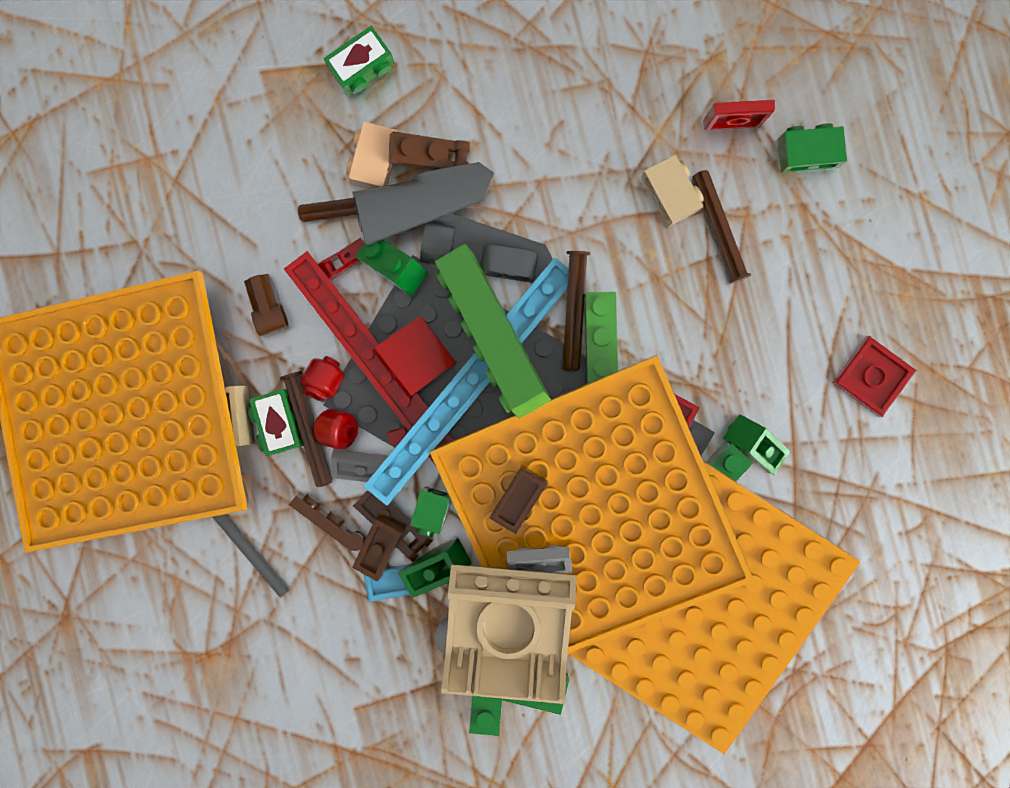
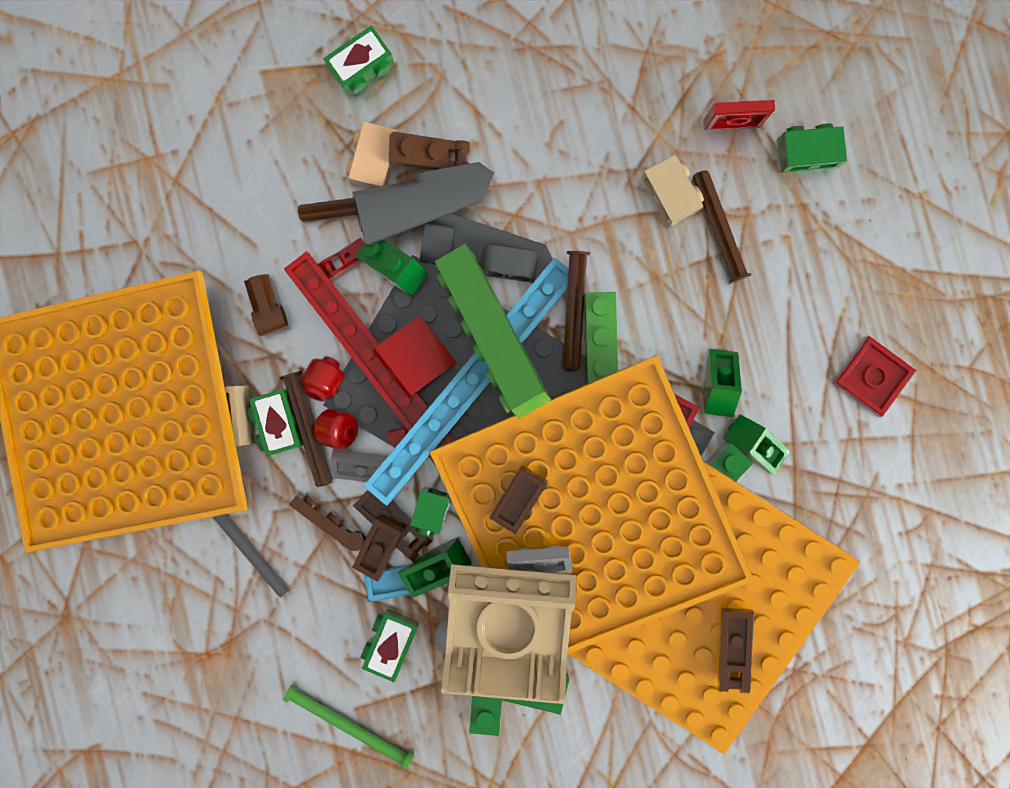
none -> bright green bar [282,684,414,771]
none -> brick [360,609,420,683]
none -> green slope [703,349,742,417]
none -> reddish brown plate [718,608,754,693]

